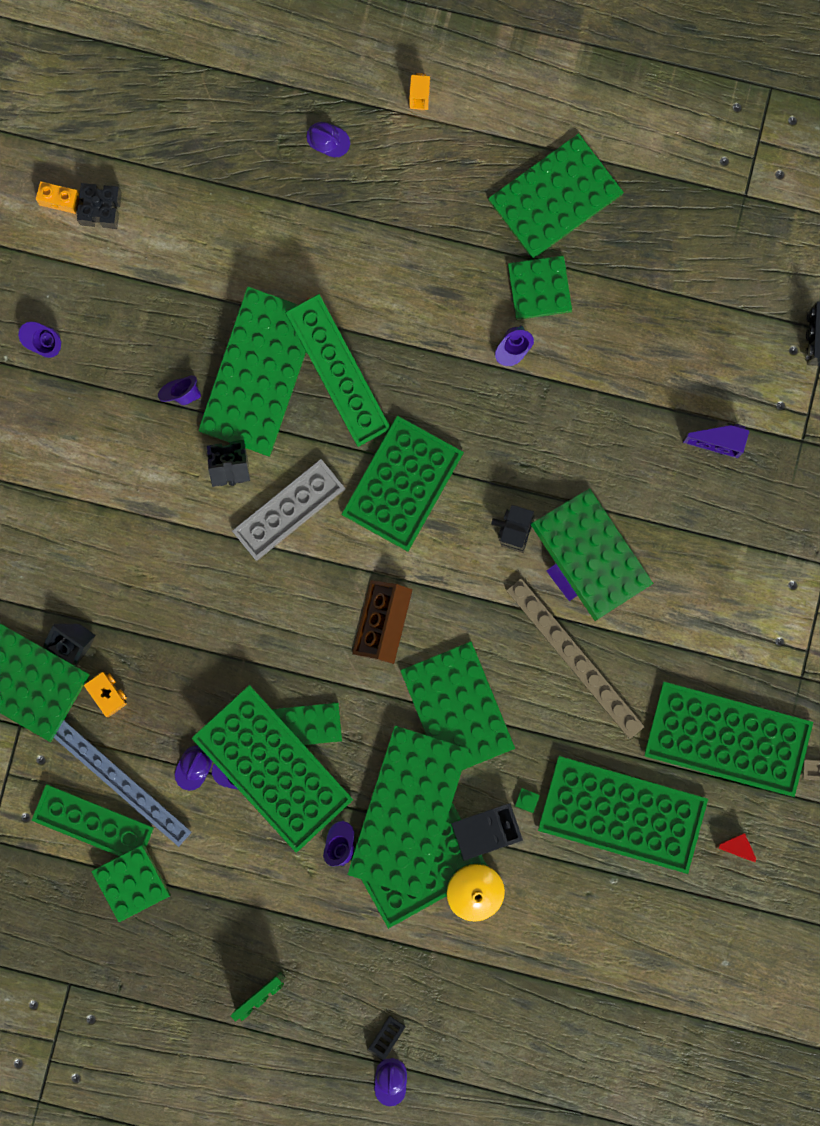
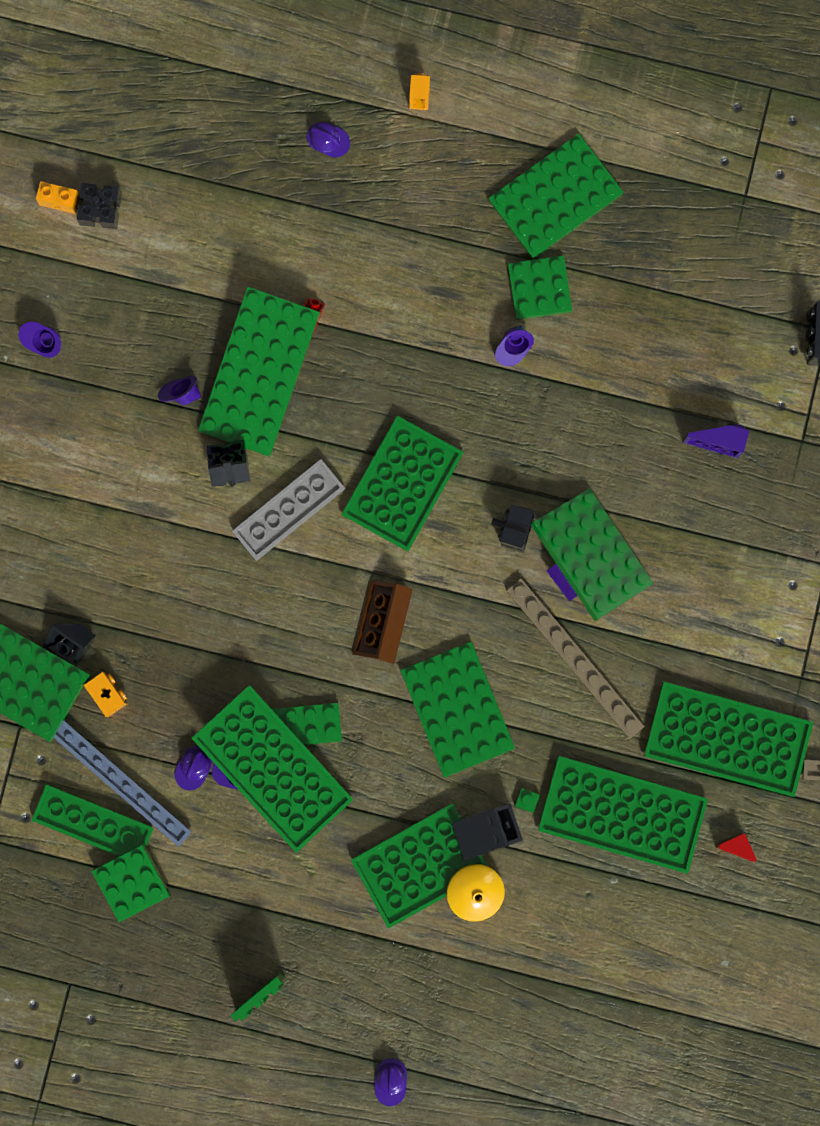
green plate [285,294,390,447] -> none
dark purple piece [323,821,355,866] -> none
green plate [347,726,469,899] -> none
black slope [368,1016,406,1061] -> none

